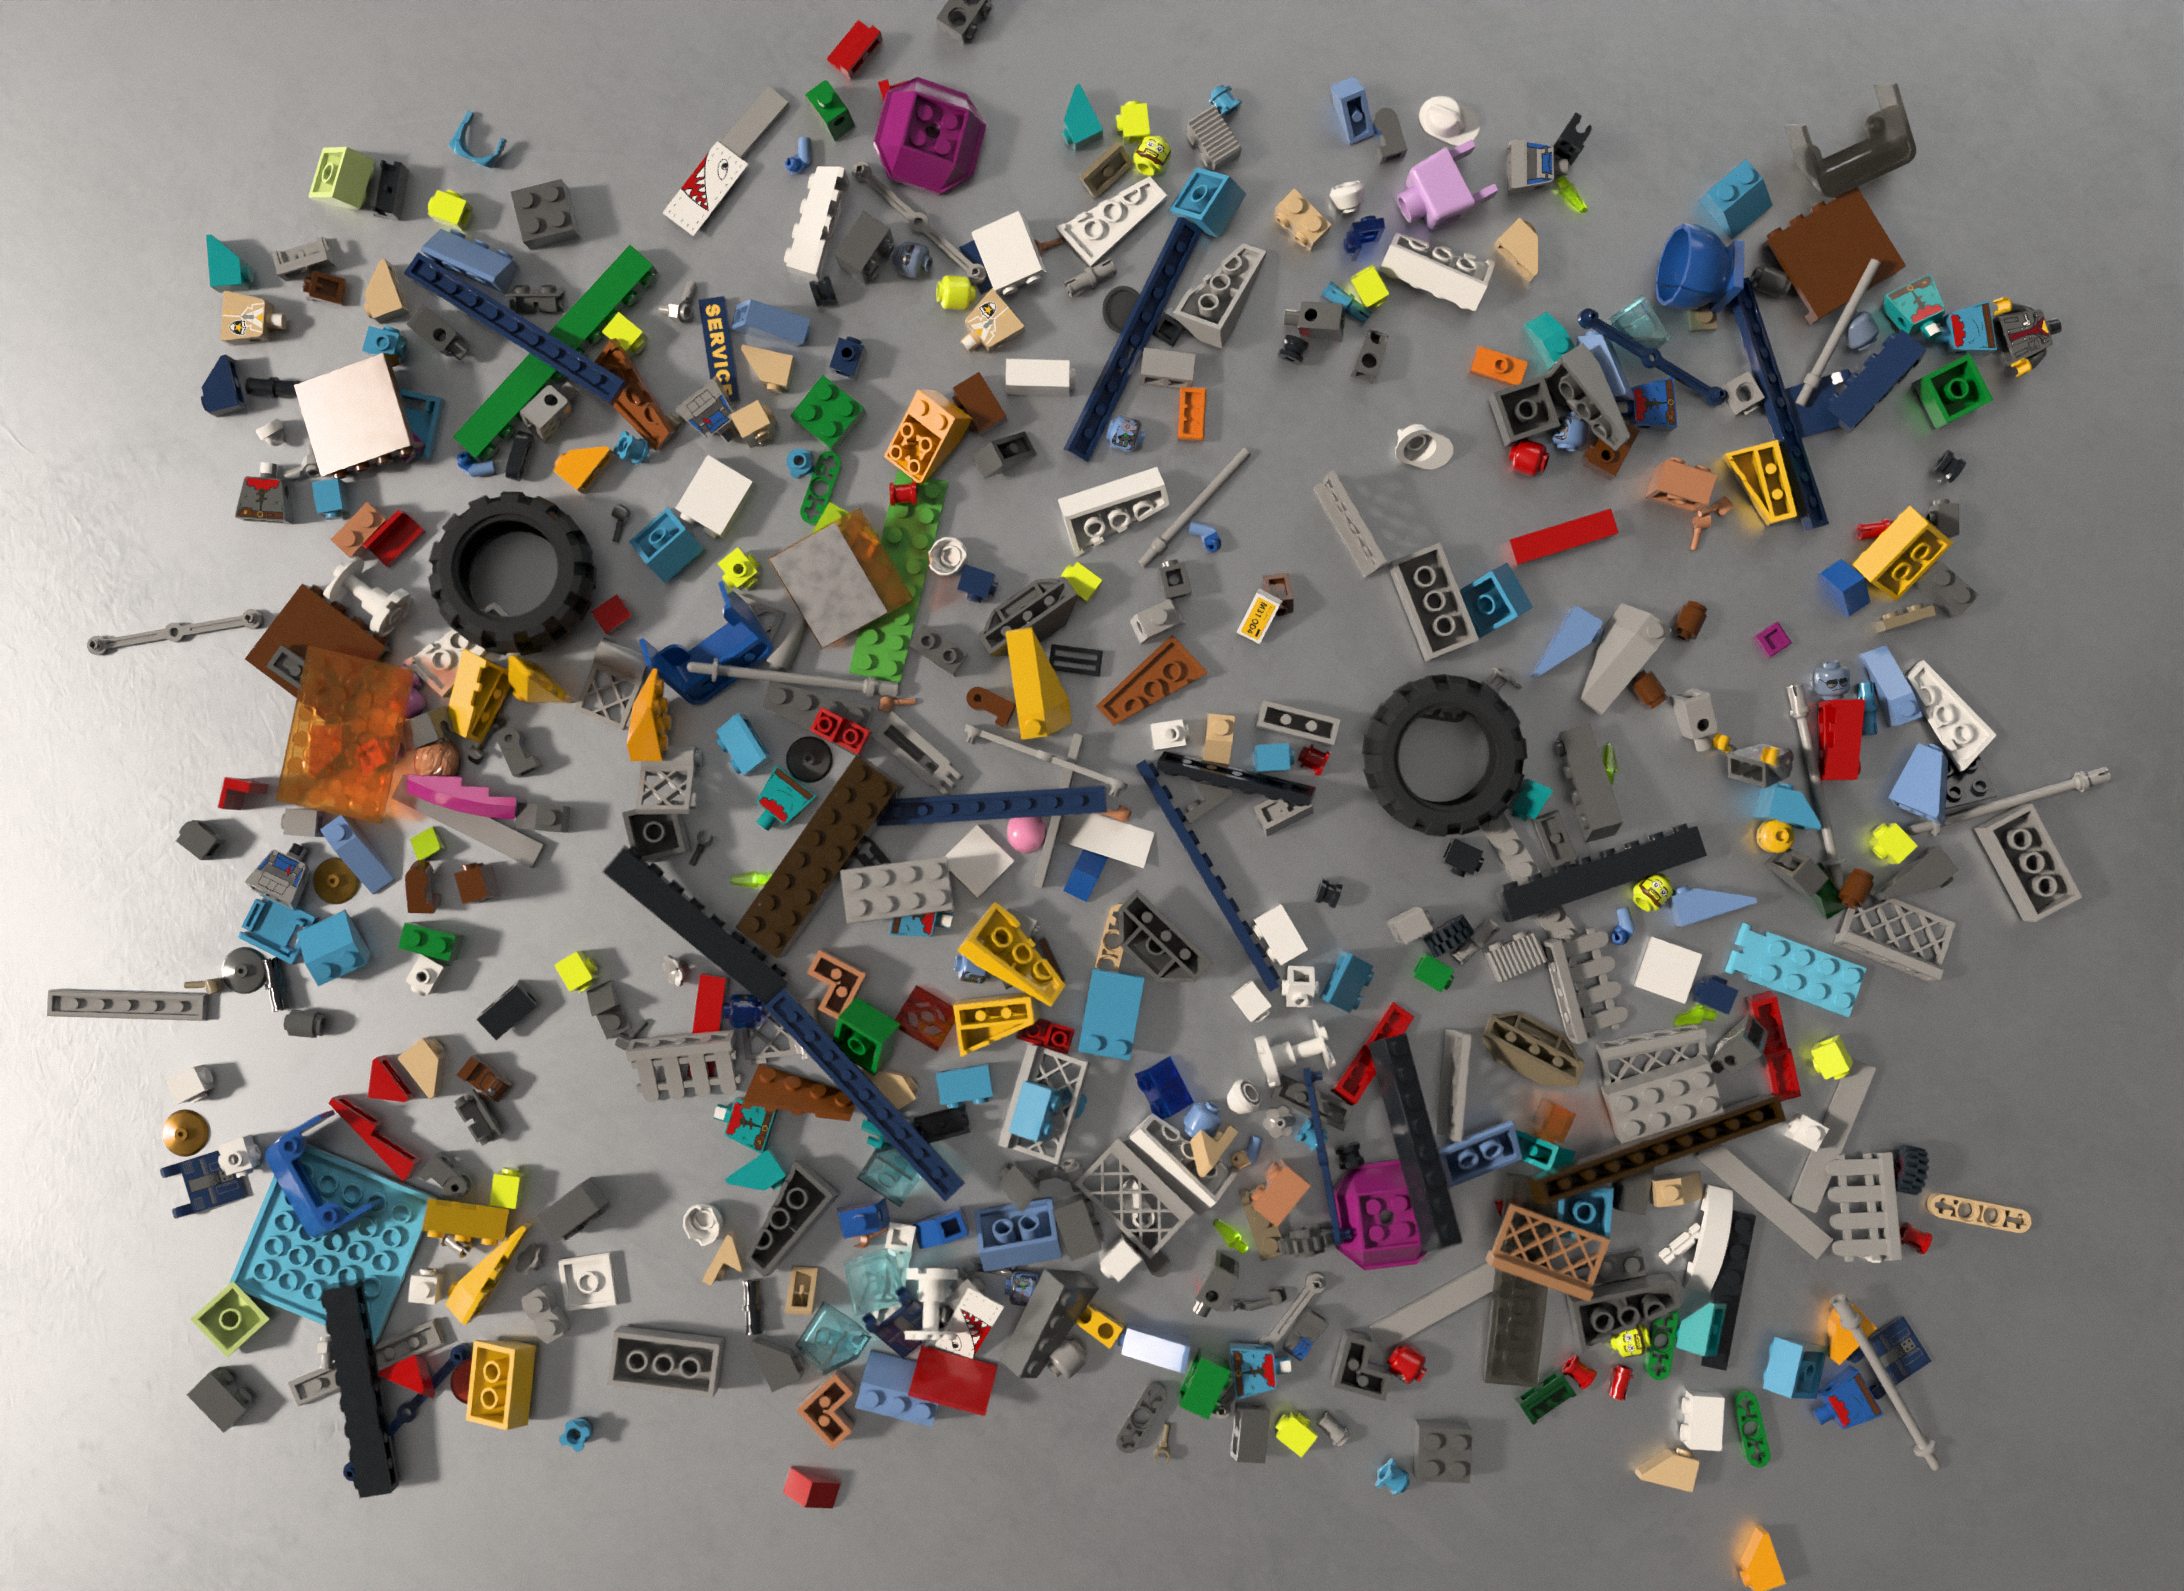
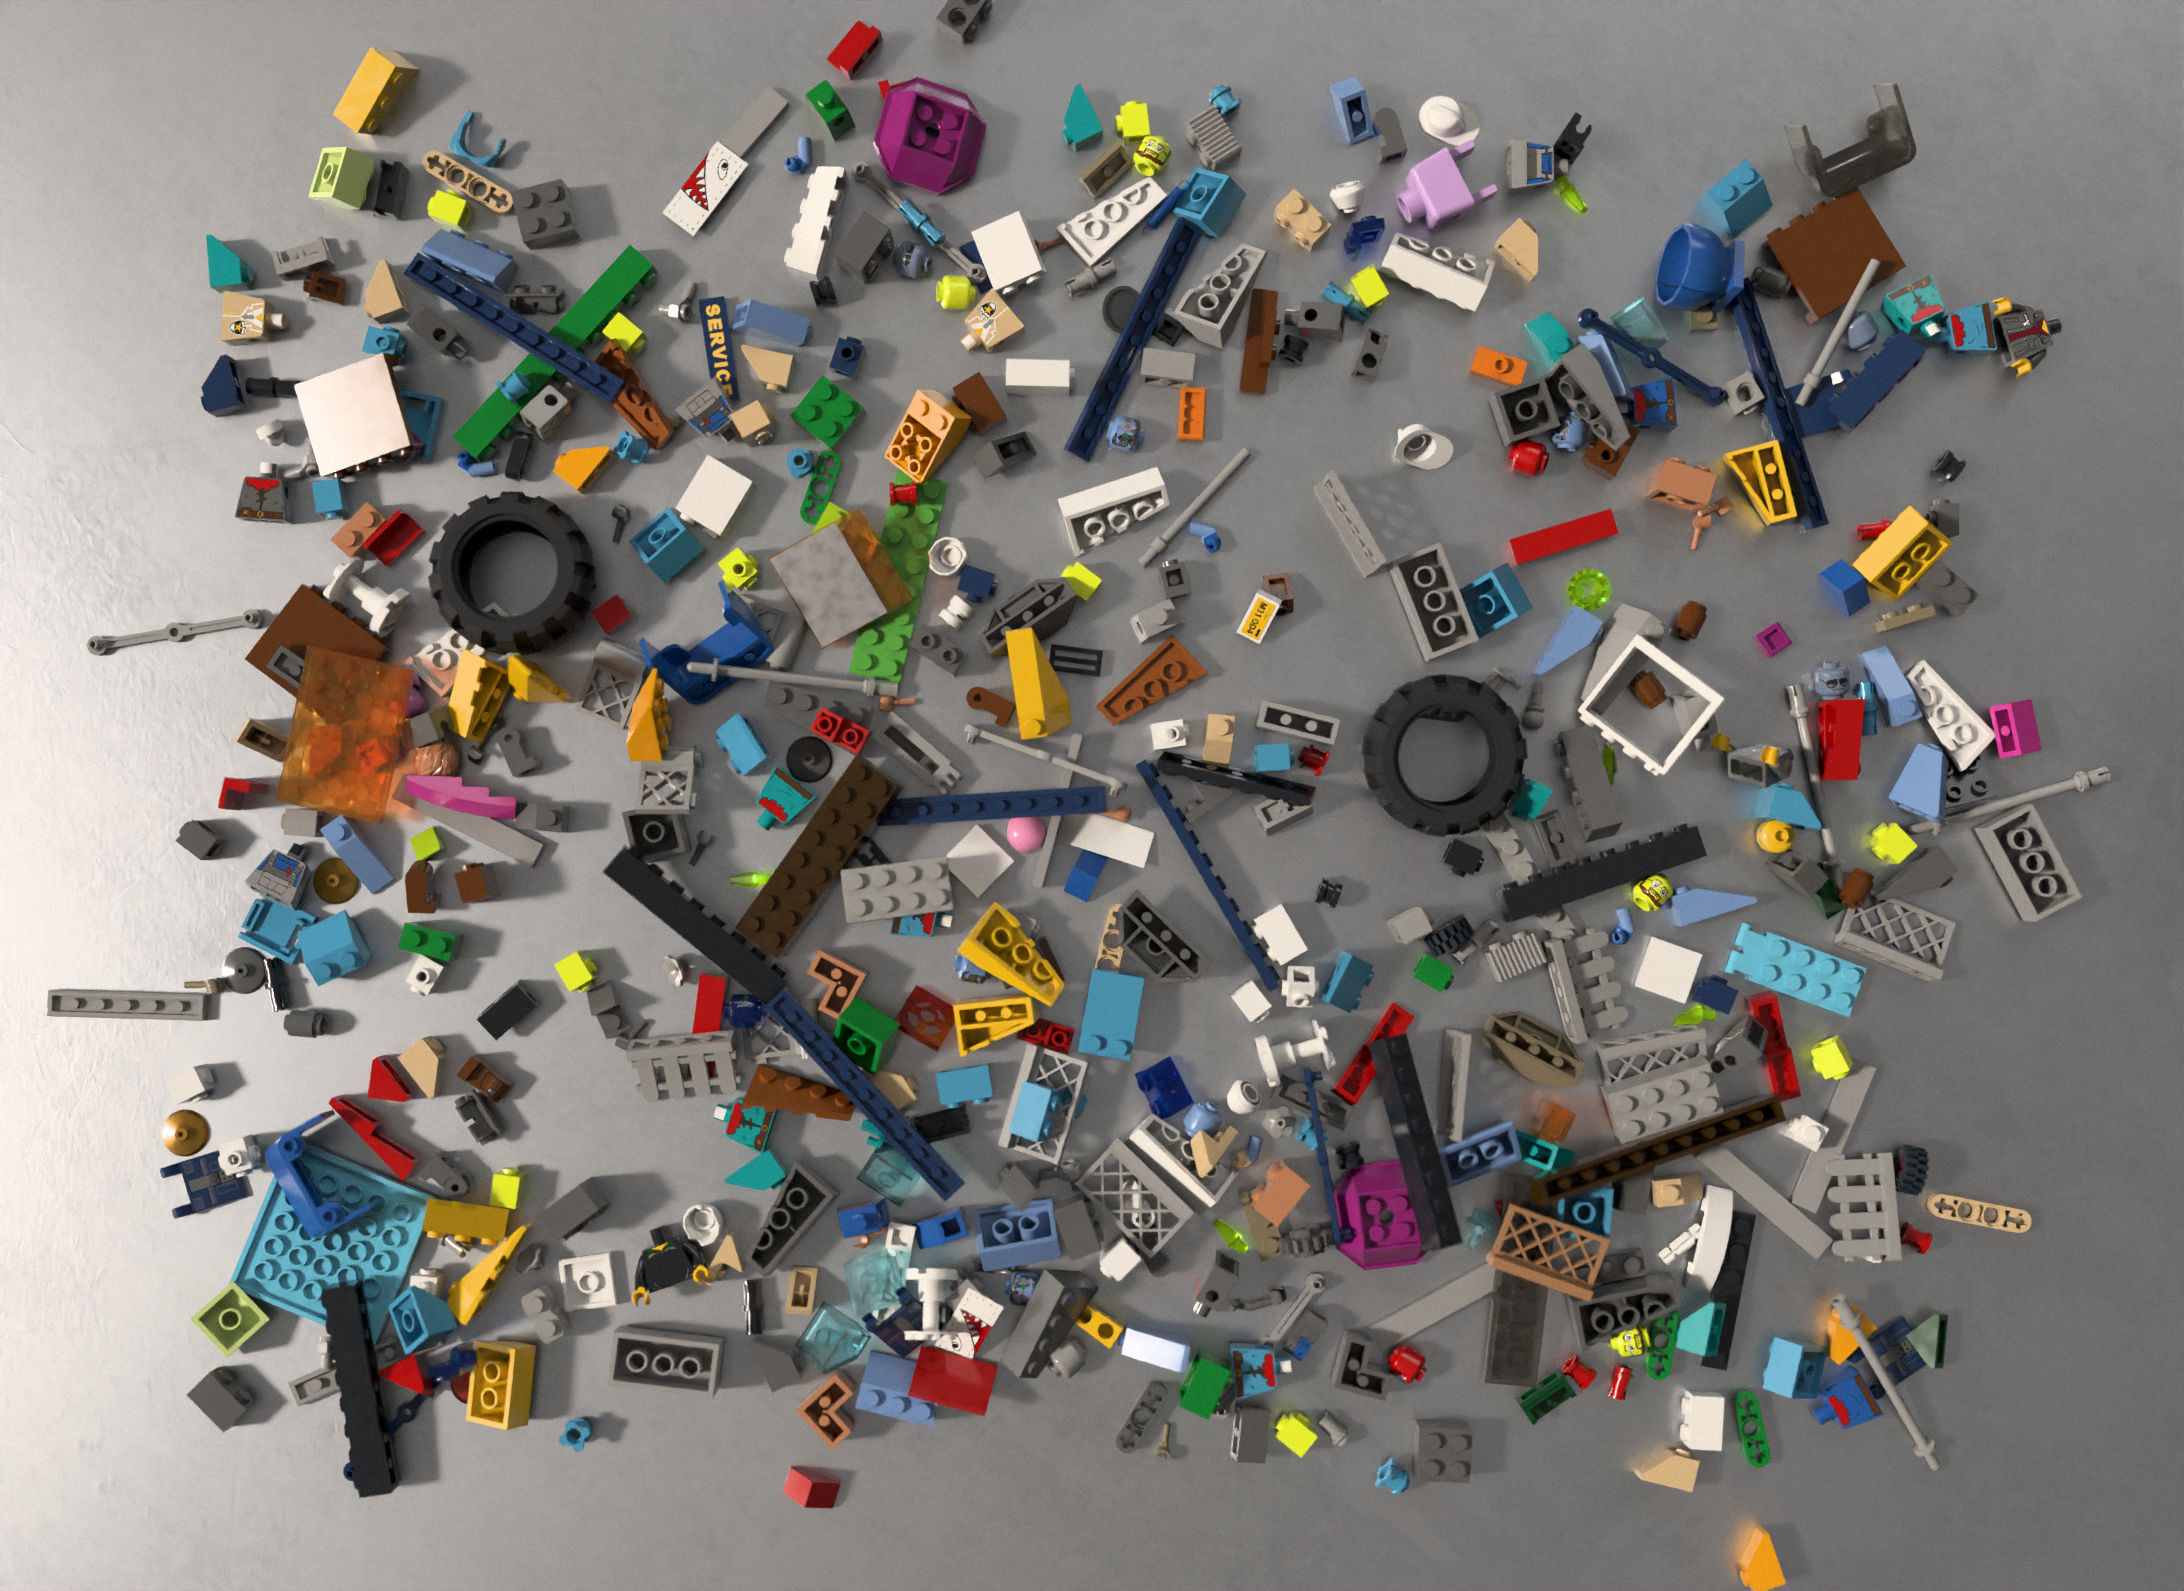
green brick [1912,354,1994,429] -> none
none -> tan slope [235,718,295,763]
none -> yellow wedge [332,47,419,134]
none -> dark azure slope [388,1285,457,1355]
none -> tan beam [422,150,515,216]
none -> clear blue bracket [427,1343,478,1381]
none -> dark azure brick [496,371,532,406]
none -> black torso [632,1225,713,1307]
none -> dark azure pin [897,199,946,248]
none -> white wheel [939,595,975,632]
none -> blue piece [1143,181,1190,234]
none -> reddish brown bracket [1239,288,1281,395]
none -> clear light blue piece [1464,1208,1494,1250]
none -> light grey bar [1523,681,1544,731]
none -> clear neon green gear [1567,569,1610,611]
none -> white window [1578,634,1725,776]
none -> slope [1906,1314,1948,1368]
none -> dark pink brick [1989,699,2042,758]

